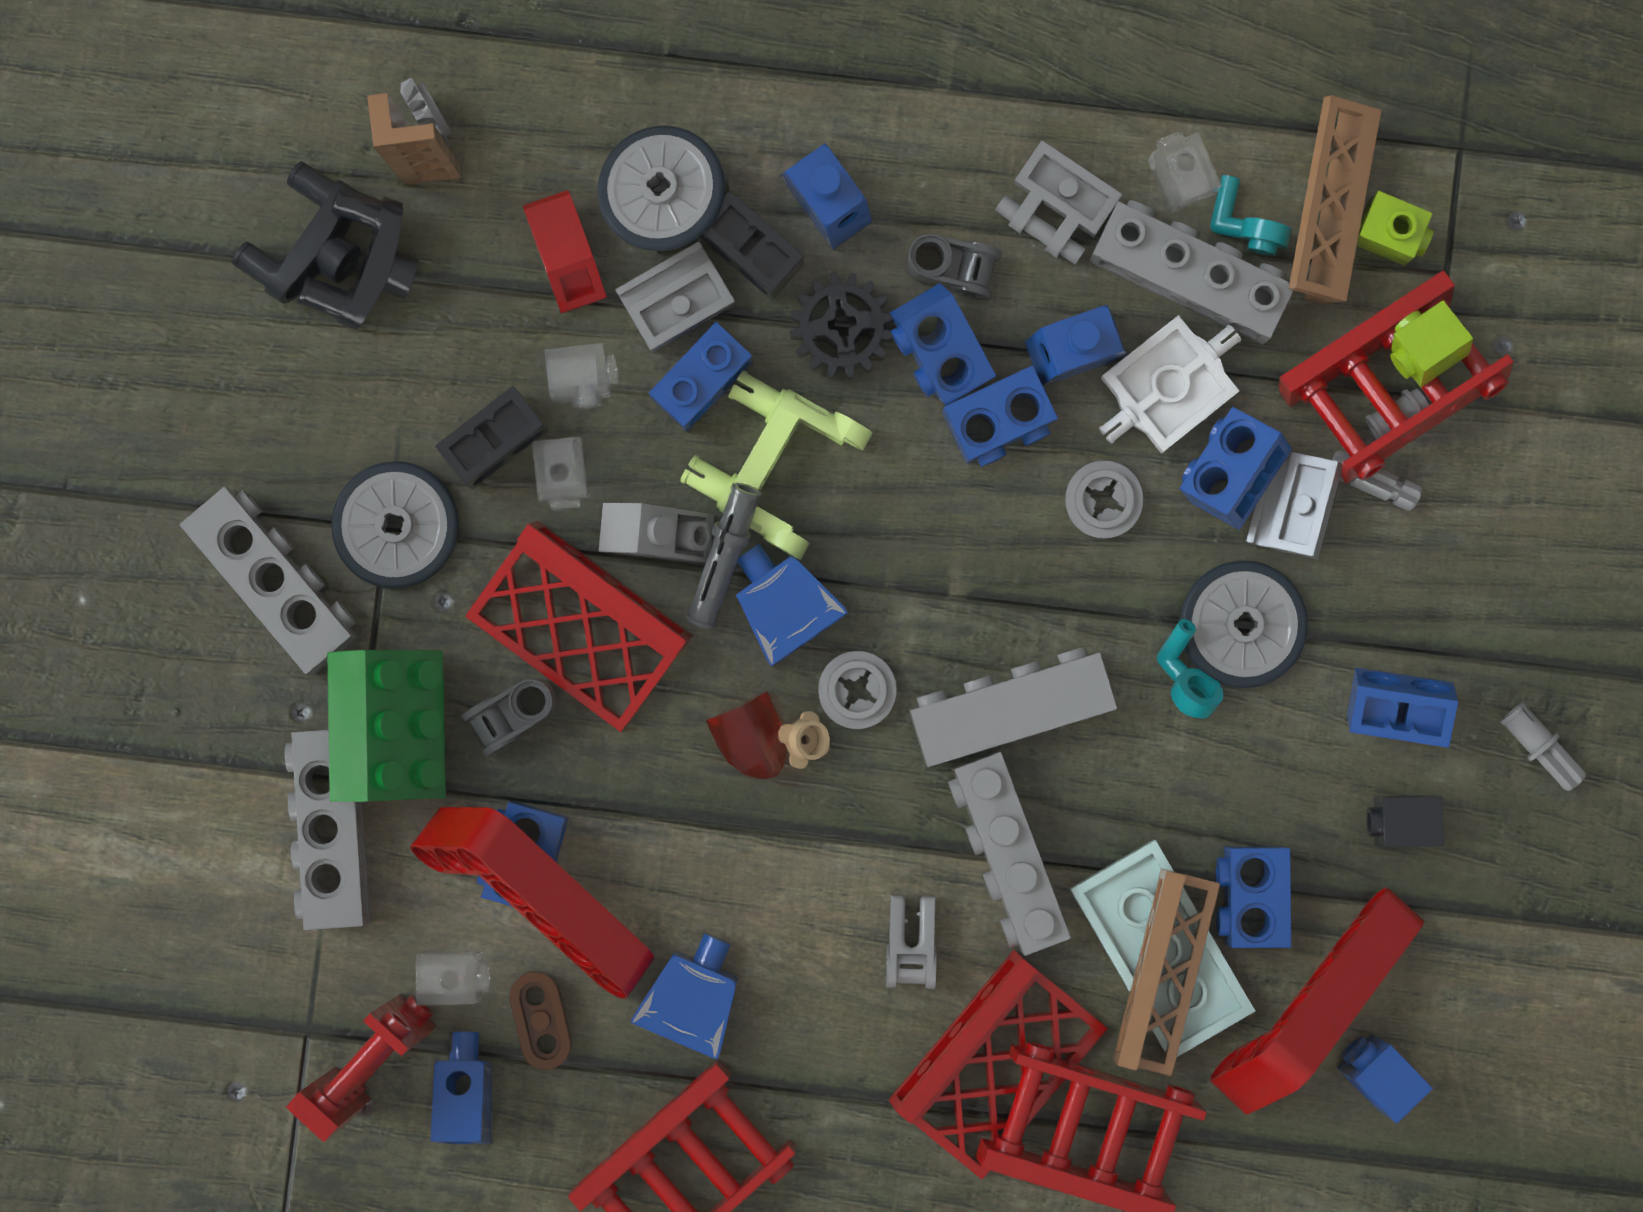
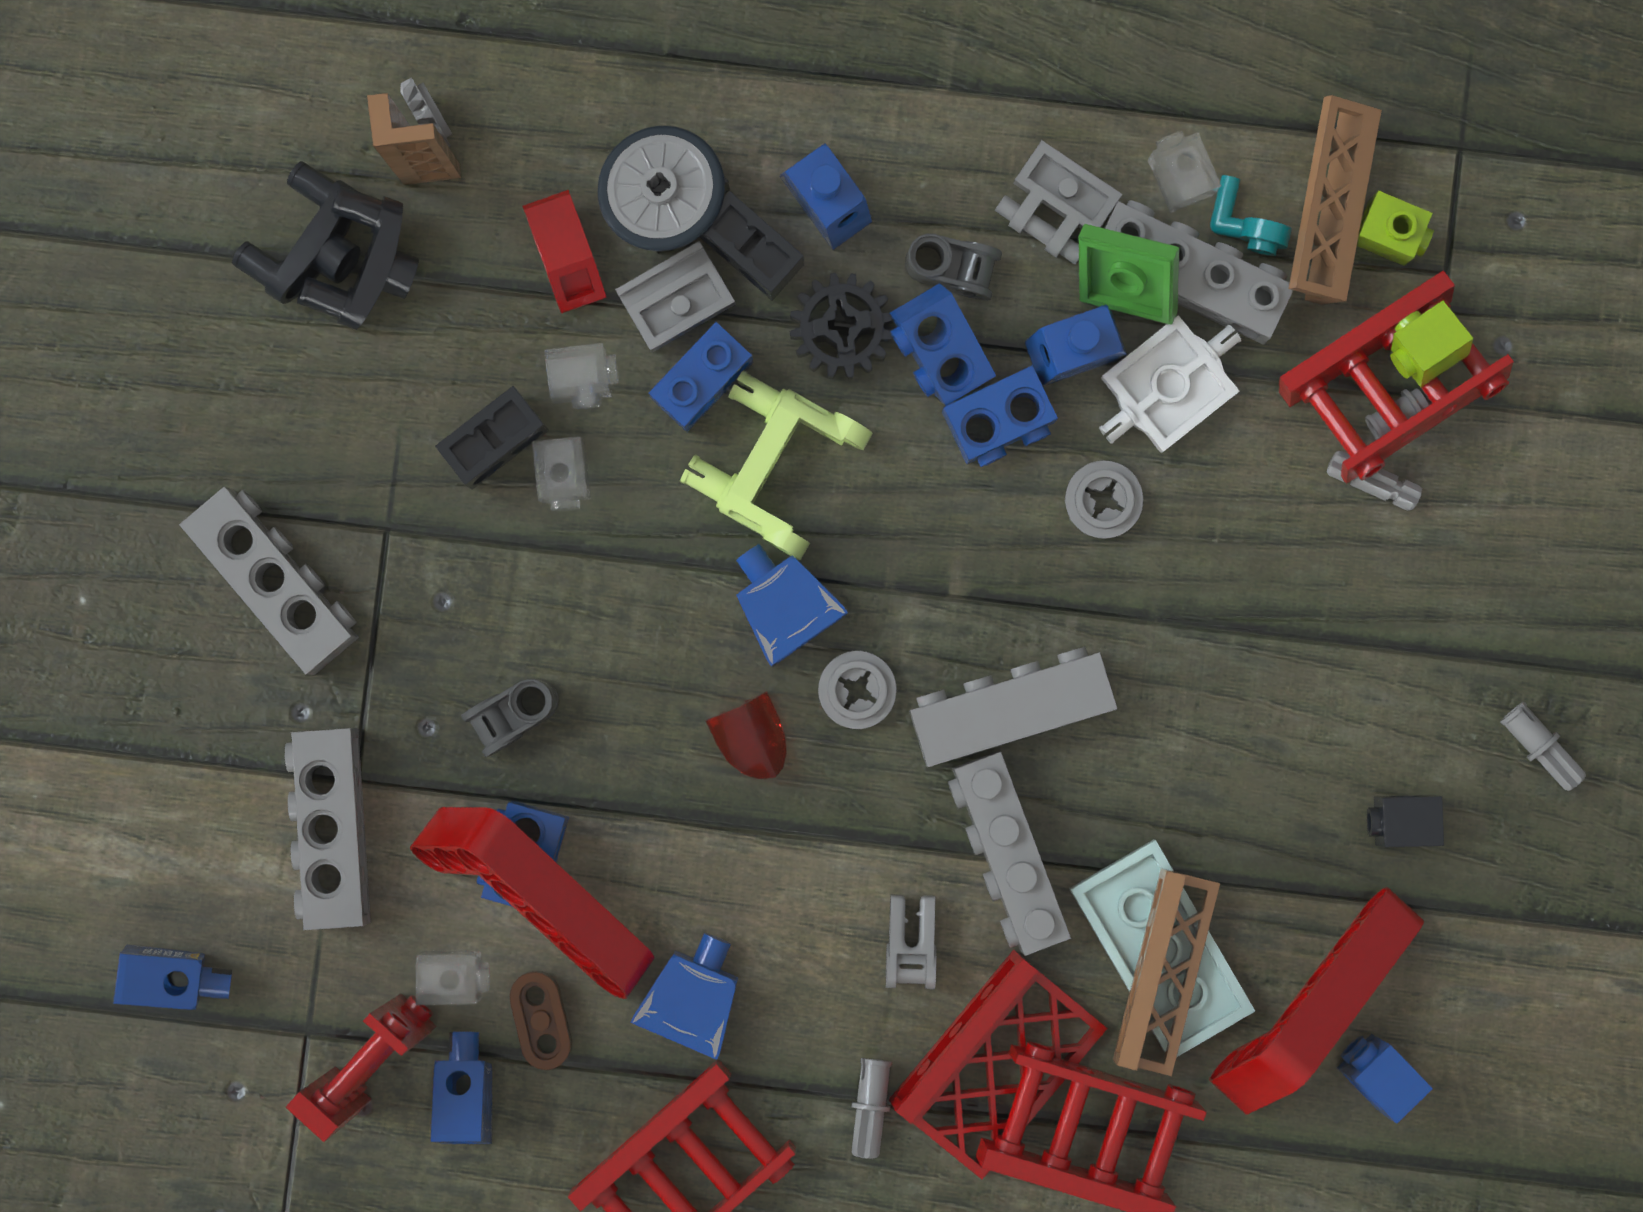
green brick [327,650,446,802] -> none
light grey wheel [331,461,459,589] -> none
red fence [465,521,693,732] -> none
light grey slope [599,503,715,563] -> none
dark grey pin [686,482,762,629] -> none
tan plate [778,711,830,769] -> none
teal plate [1156,619,1223,719] -> none
blue brick [1179,406,1292,530] -> none
light grey wheel [1180,561,1308,688] -> none
blue brick [1216,846,1291,948] -> none
light grey plate [1246,452,1342,560] -> none
blue brick [1347,667,1458,748] -> none
none -> blue torso [113,944,232,1010]
none -> light grey axle [851,1058,892,1159]
none -> bright green tile [1078,224,1179,324]

